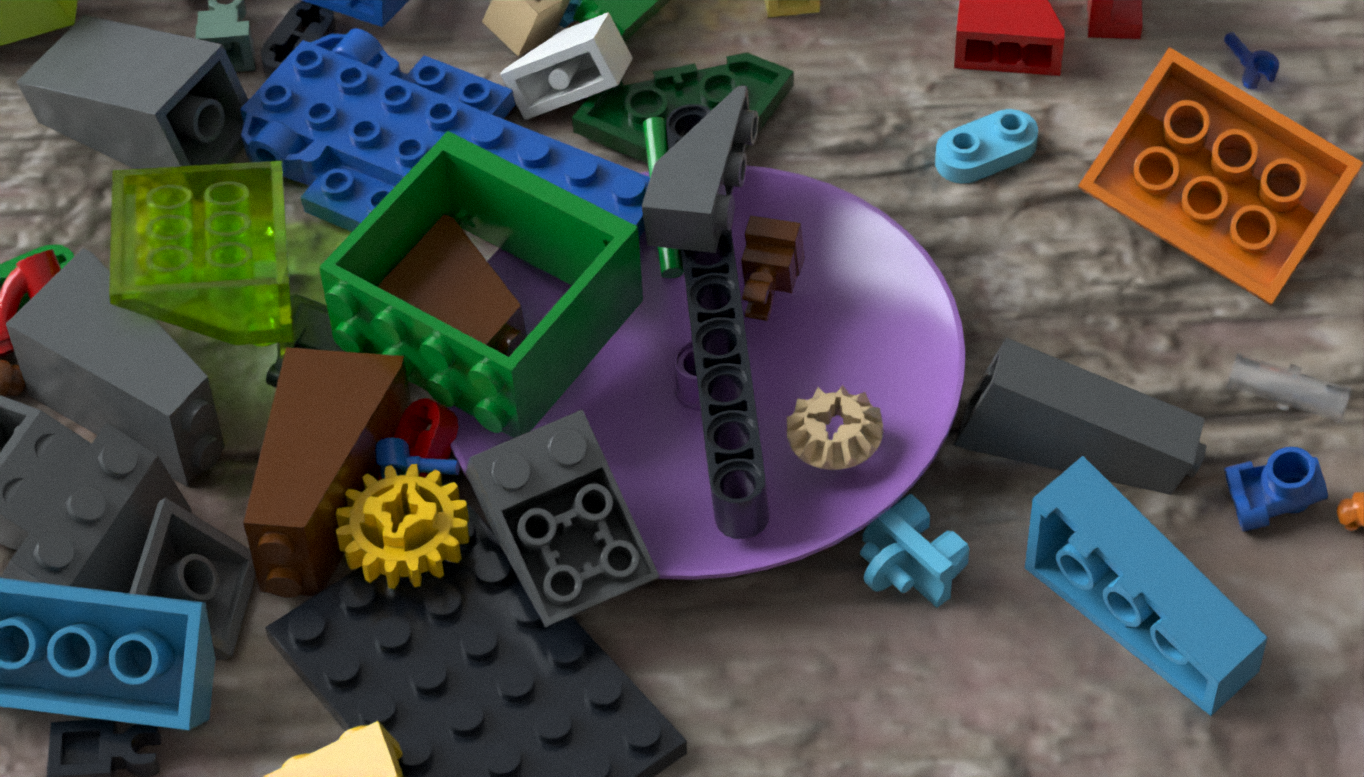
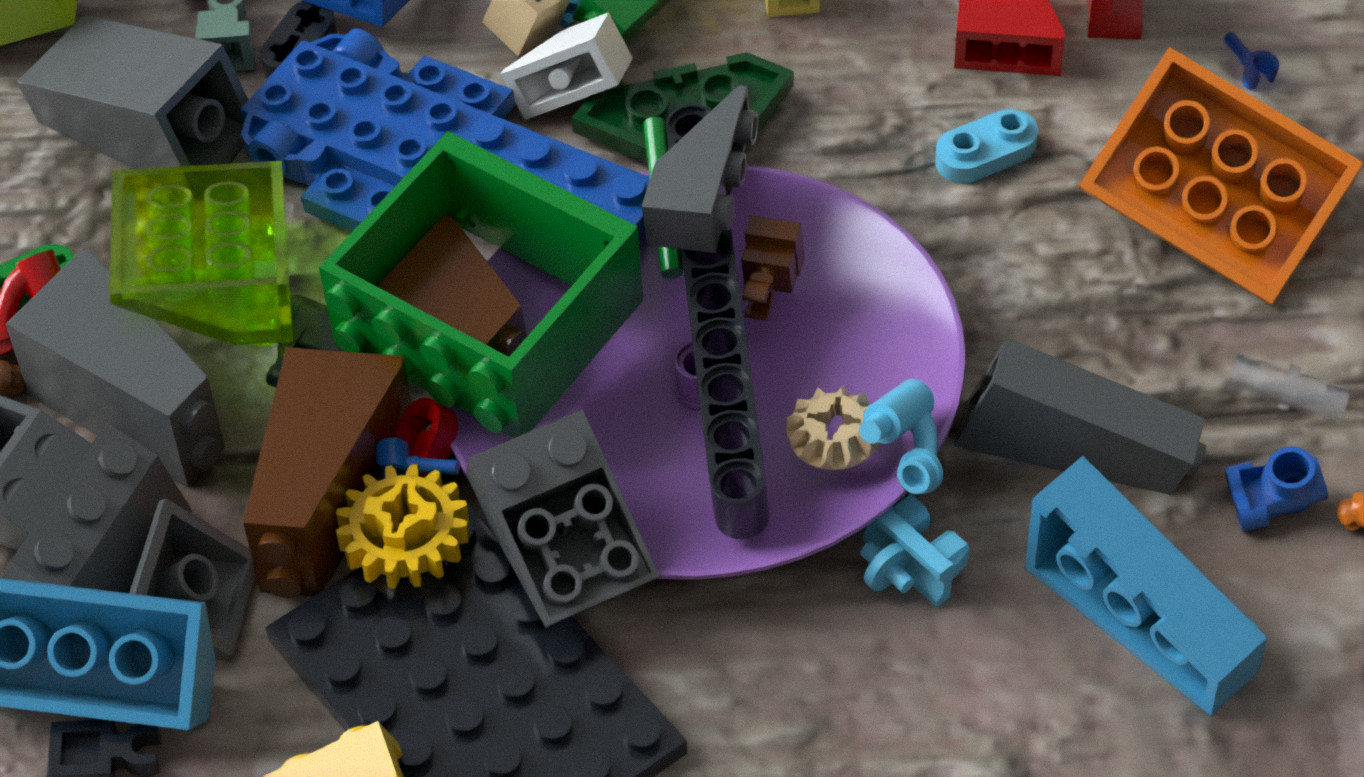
none -> medium azure plant [859,379,943,494]

